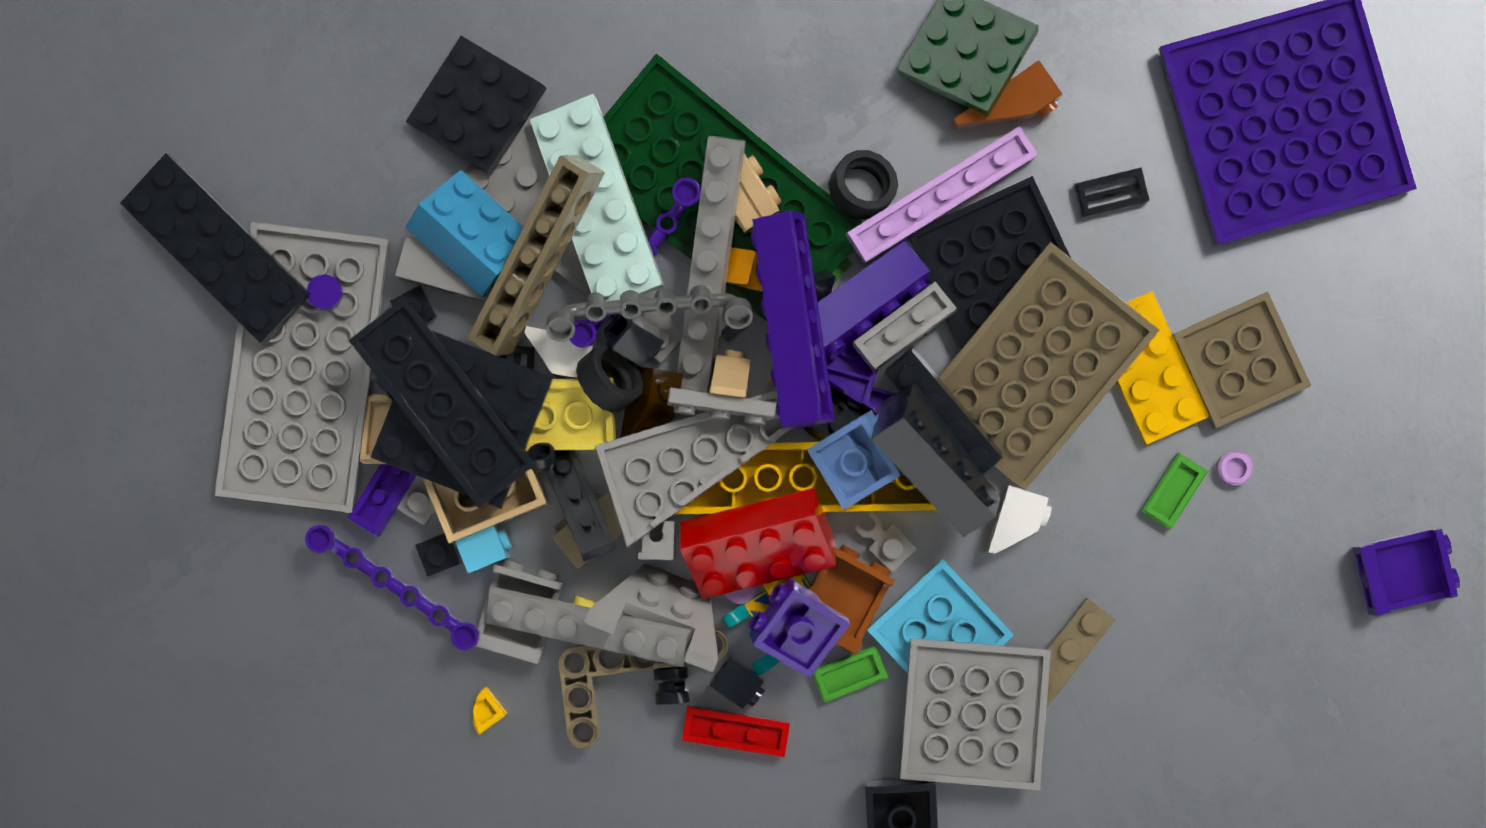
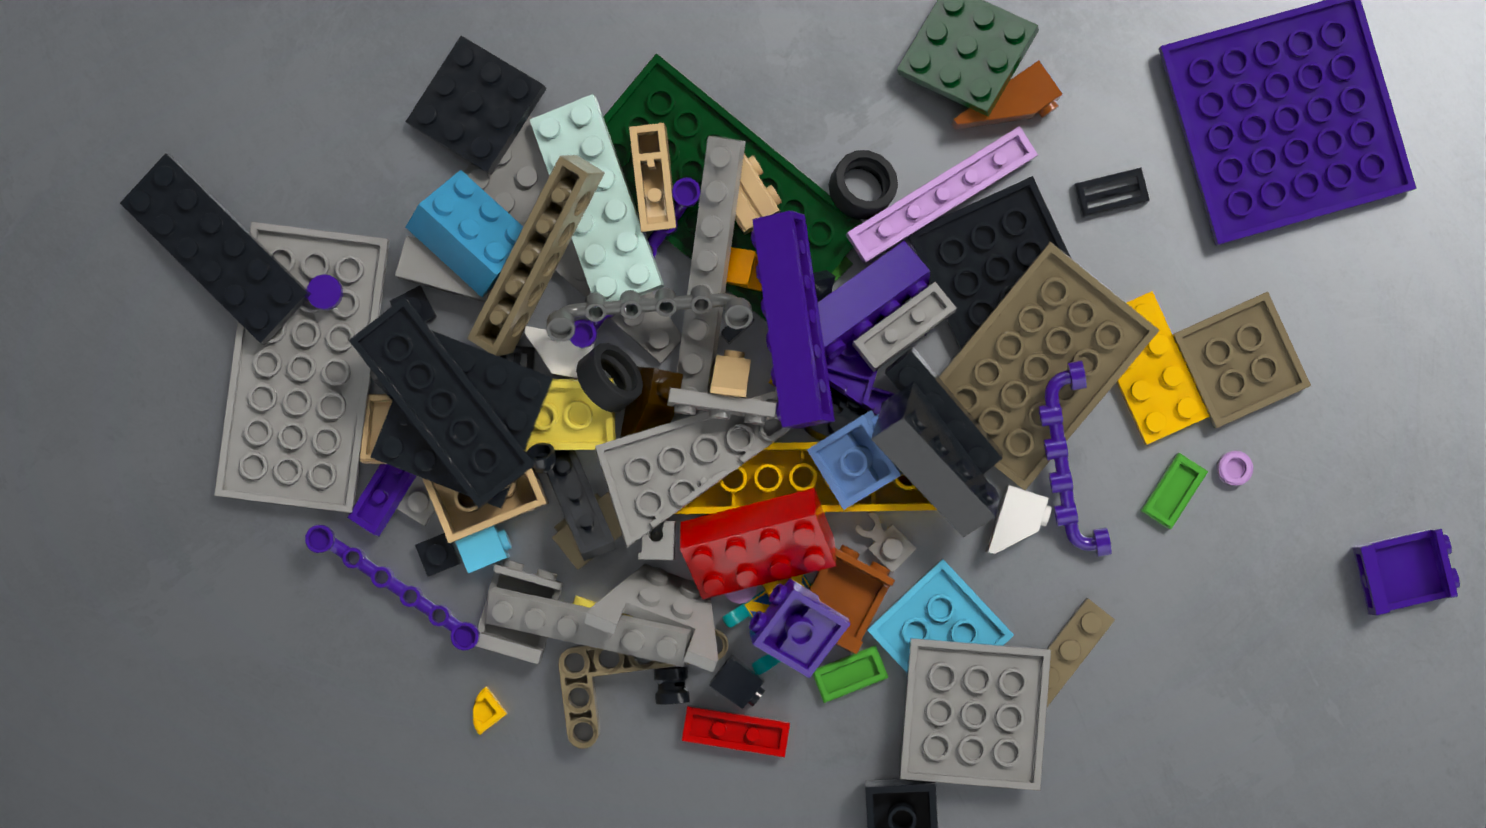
black brick [603,314,664,368] -> none
none -> tan slope [629,123,676,232]
none -> dark purple bar [1038,361,1112,557]

